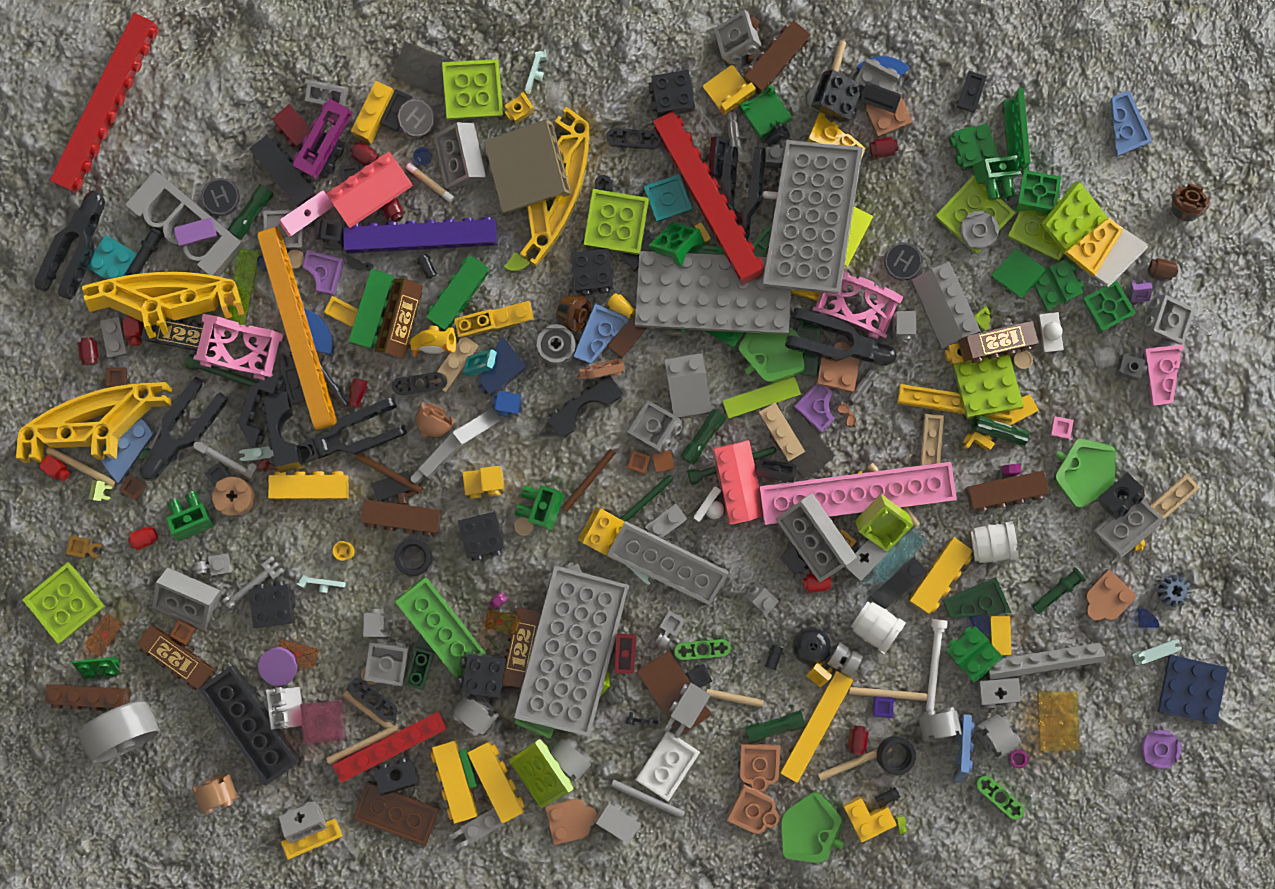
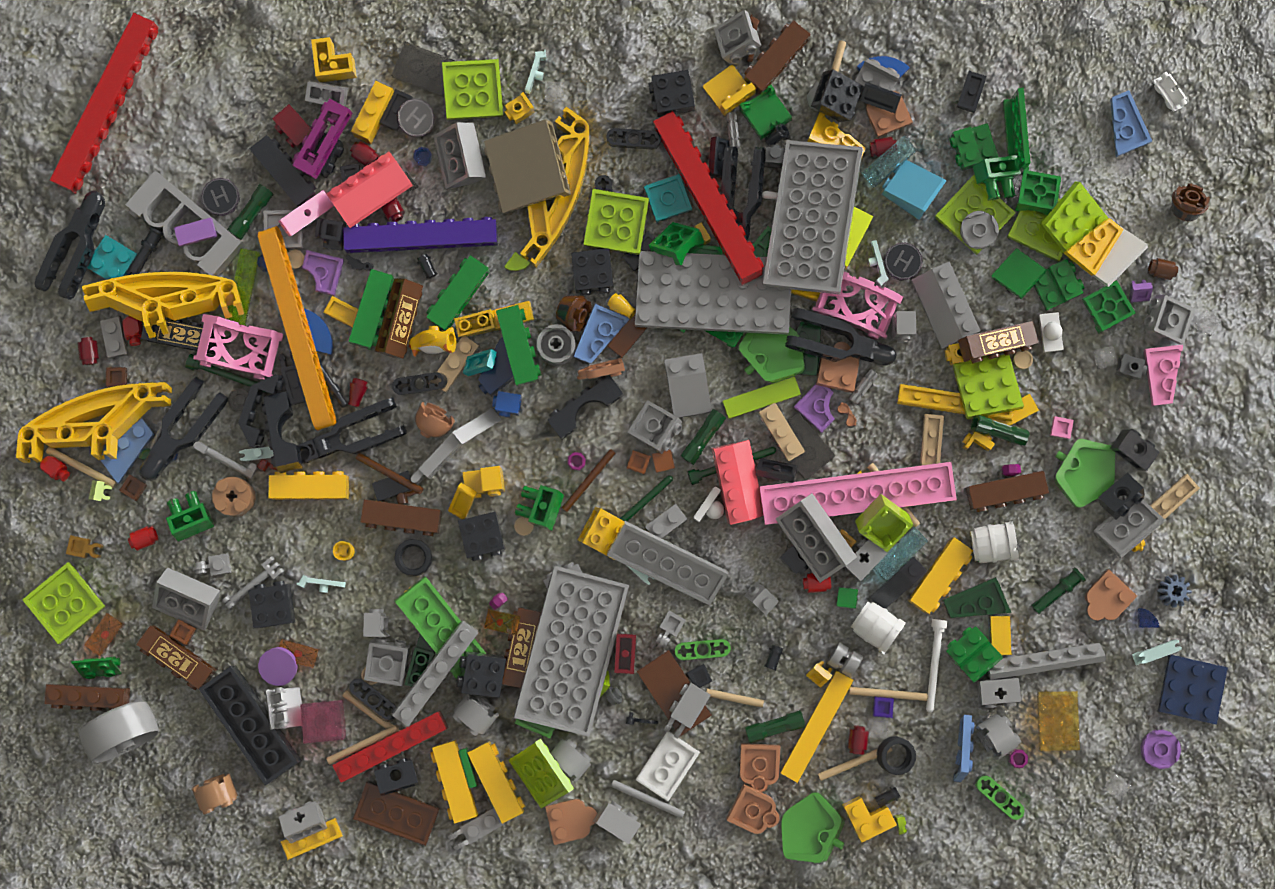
black tile [204,462,232,487] -> none
tan bar [405,163,454,202] -> none
black cylinder [792,627,831,666] -> none
light grey brick [918,707,962,742] -> none
clear blue tile [969,615,991,634] -> none
lime tile [974,306,990,332] -> none
none -> yellow brick [311,37,357,82]
none -> light grey plate [392,620,479,726]
none -> yellow tile [448,483,478,519]
none -> green brick [496,305,541,387]
none -> magenta tile [567,452,586,471]
none -> green tile [836,587,858,609]
none -> clear light blue plate [861,136,917,188]
none -> light aqua piece [868,240,889,287]
none -> medium azure slope [882,160,946,220]
none -> black brick [1110,429,1160,471]
none -> white hinge [1153,72,1187,112]

